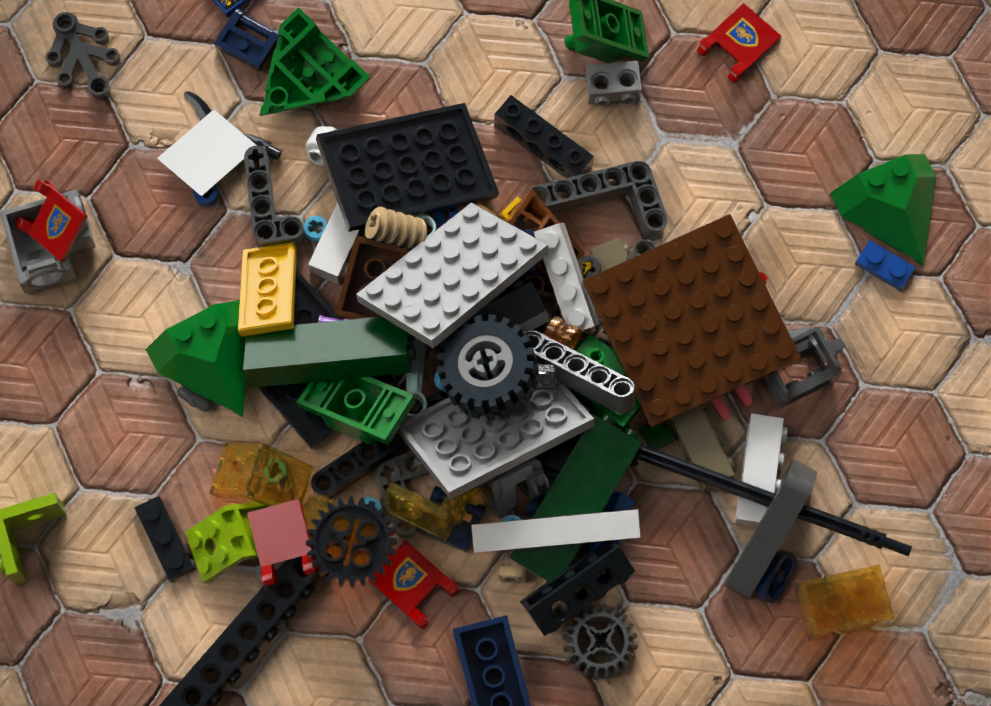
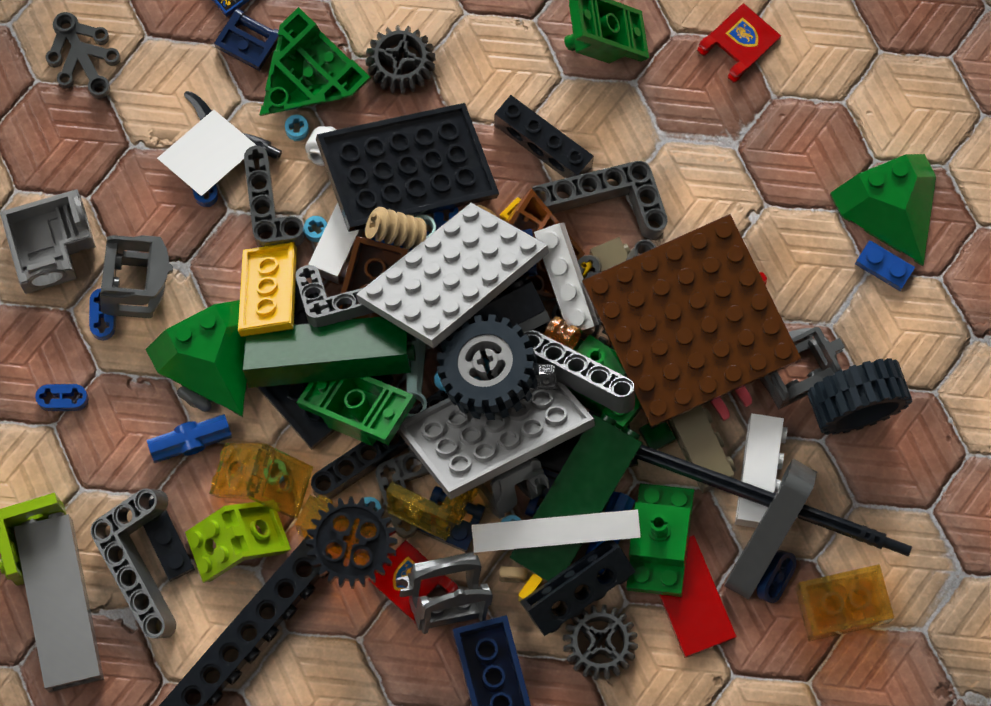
red flag [15,179,88,262] -> none
flag [247,499,320,586] -> none
light grey brick [585,61,642,106] -> none
none -> light grey brick [14,512,104,692]
none -> blue beam [35,384,89,411]
none -> blue beam [89,288,116,341]
none -> dark grey beam [91,489,176,638]
none -> dark grey animal [100,235,173,318]
none -> blue piece [147,414,232,463]
none -> medium azure bush [285,115,309,141]
none -> dark grey beam [295,265,374,327]
none -> dark grey gear [365,25,436,95]
none -> dark grey animal [396,552,493,634]
none -> yellow tile [518,574,543,602]
none -> green brick [626,483,695,597]
none -> red tile [658,535,737,658]
none -> black wheel [807,358,912,435]

